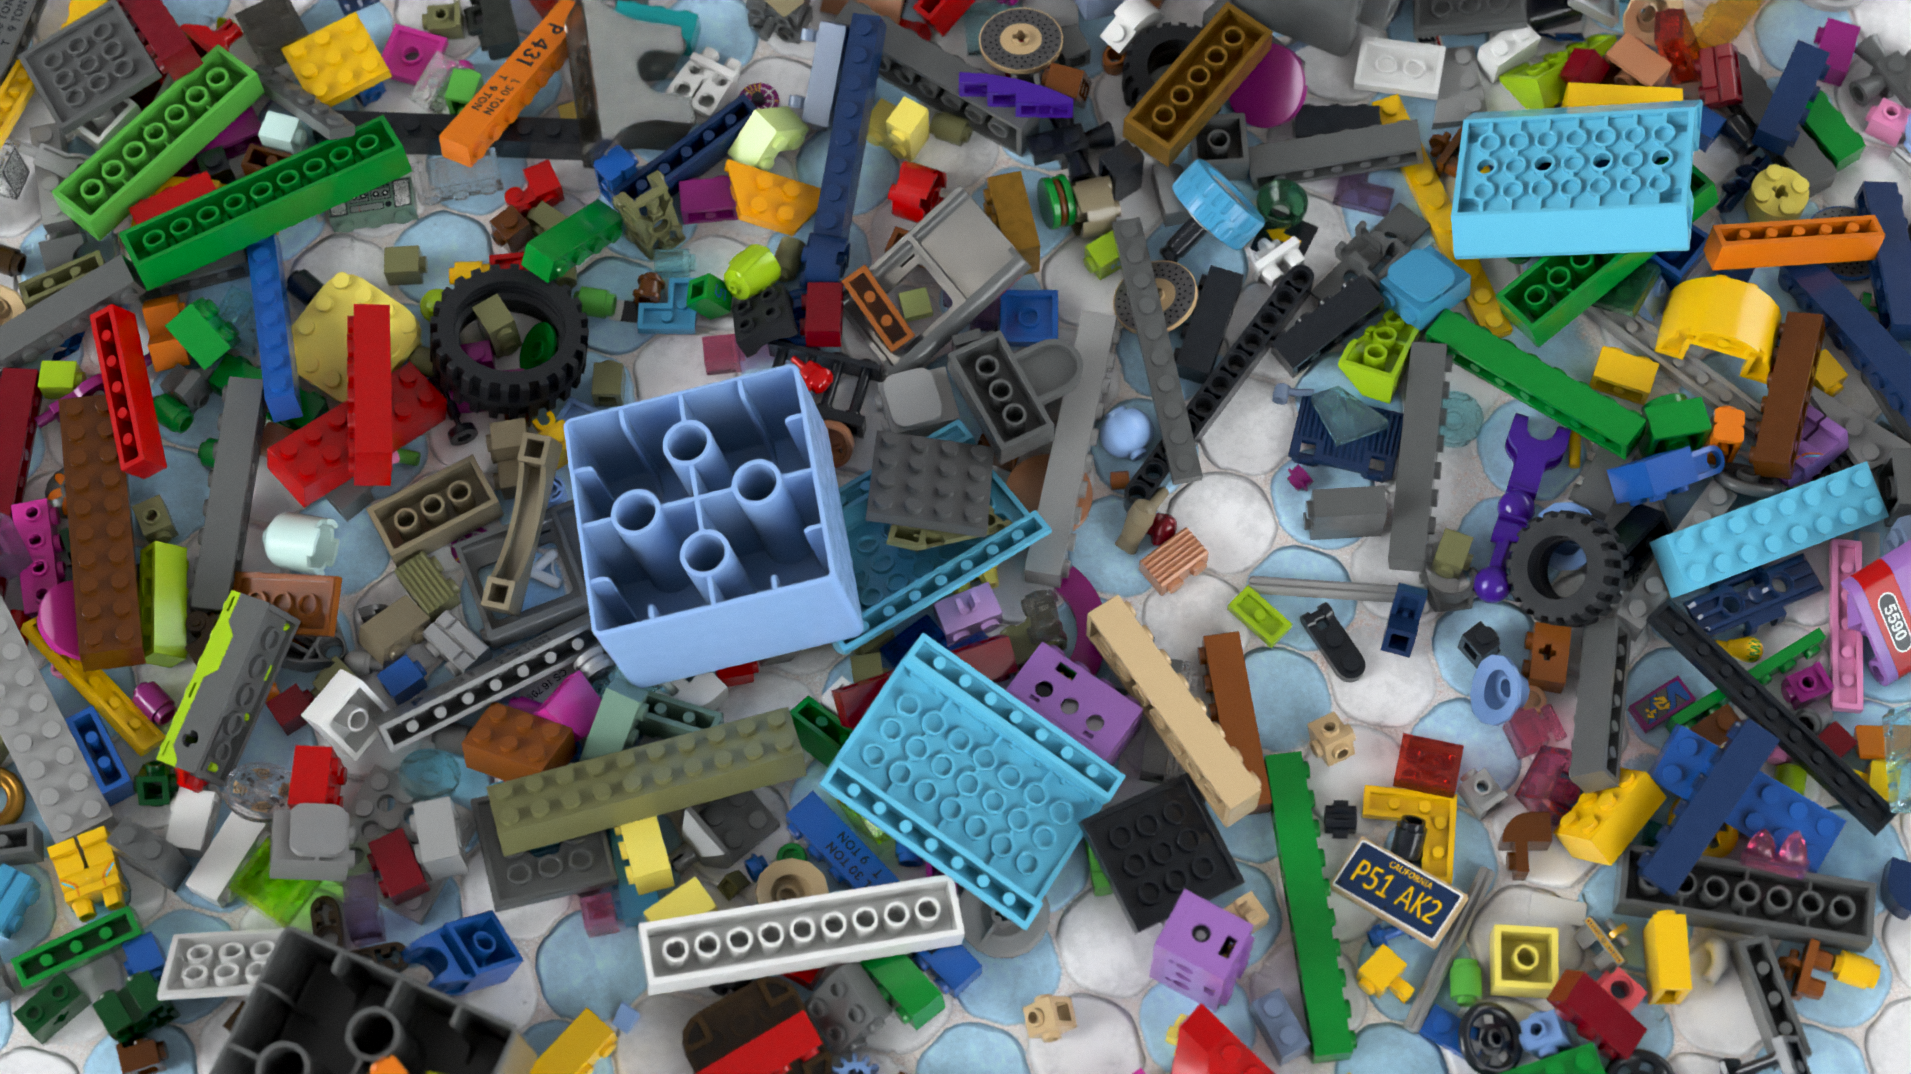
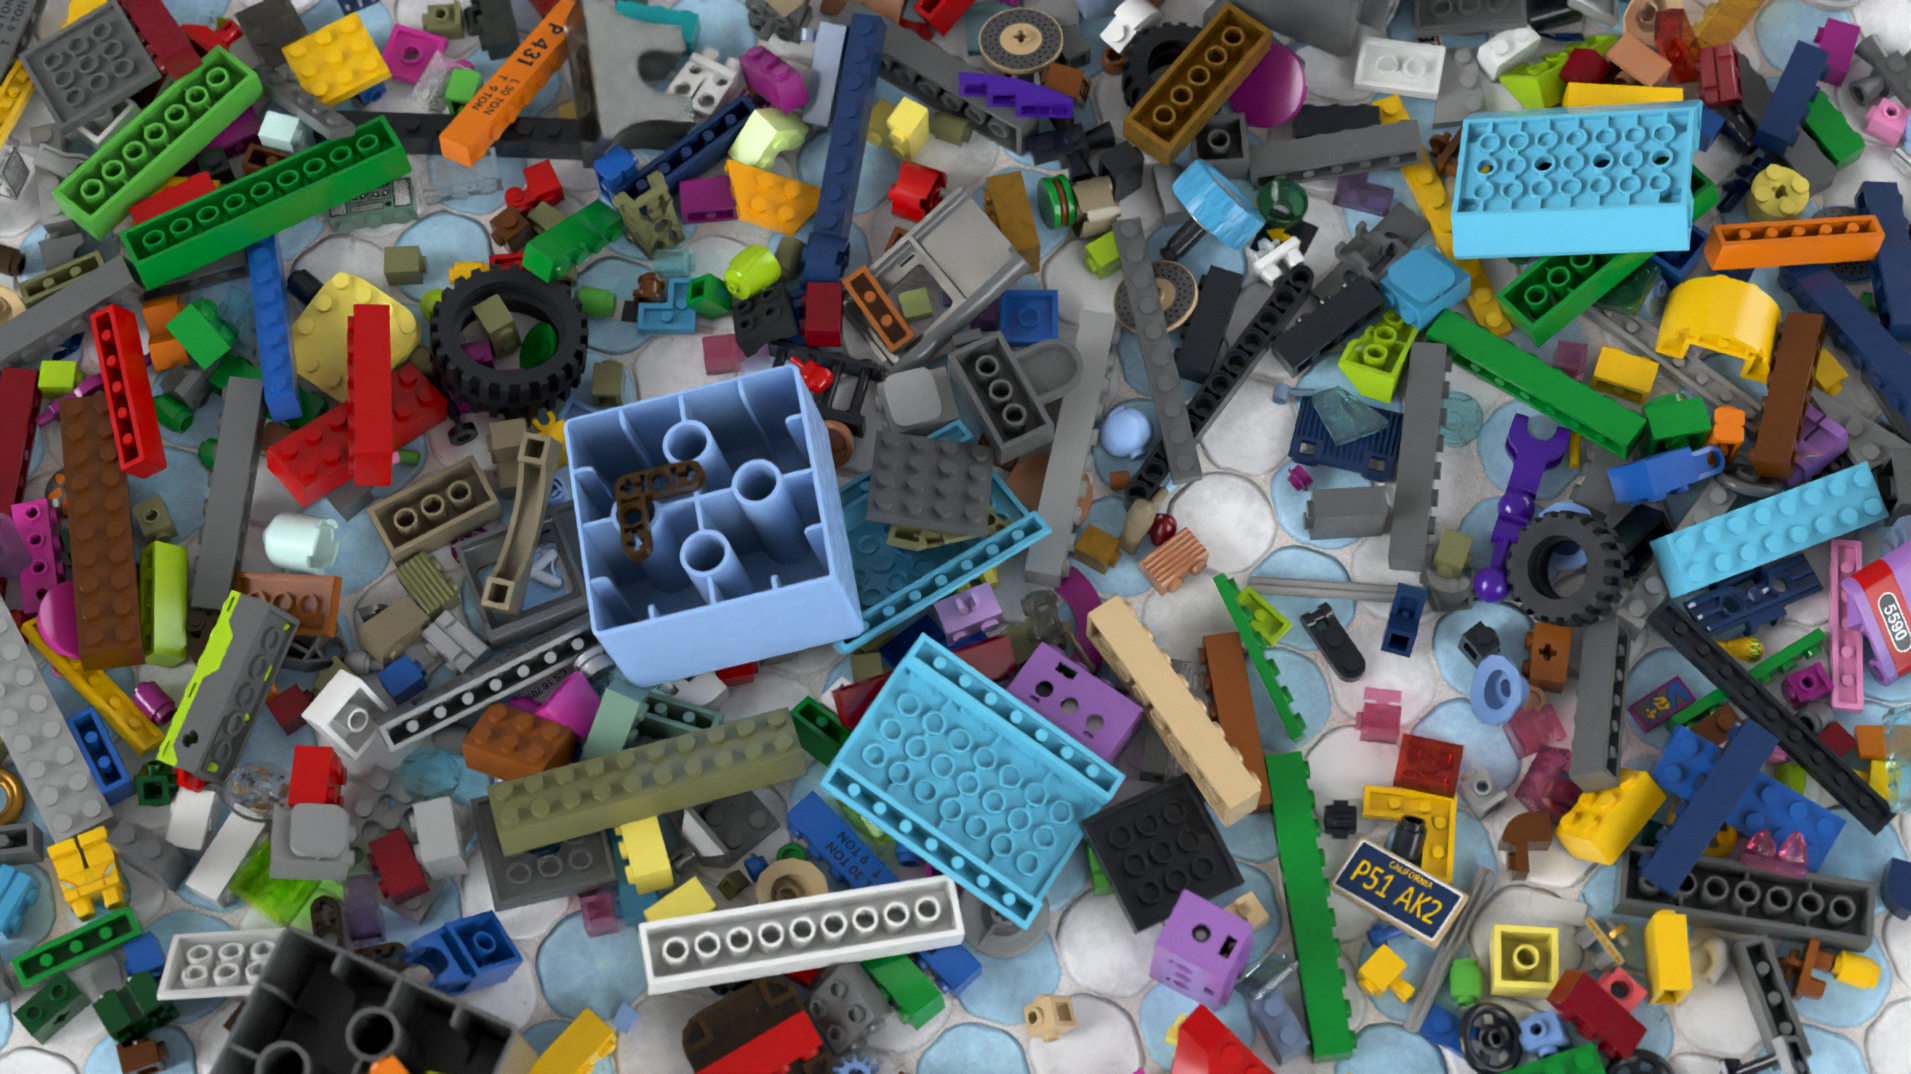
tan brick [1307,711,1356,767] -> none
none -> dark brown beam [615,460,707,562]
none -> magenta brick [738,45,809,114]
none -> dark tan hinge [1060,621,1096,674]
none -> pearl gold brick [1074,524,1122,575]
none -> green plate [1213,573,1307,743]
none -> clear light blue piece [1234,952,1299,1001]
none -> clear pink brick [1355,687,1402,745]
none -> clear pink brick [1552,340,1588,382]

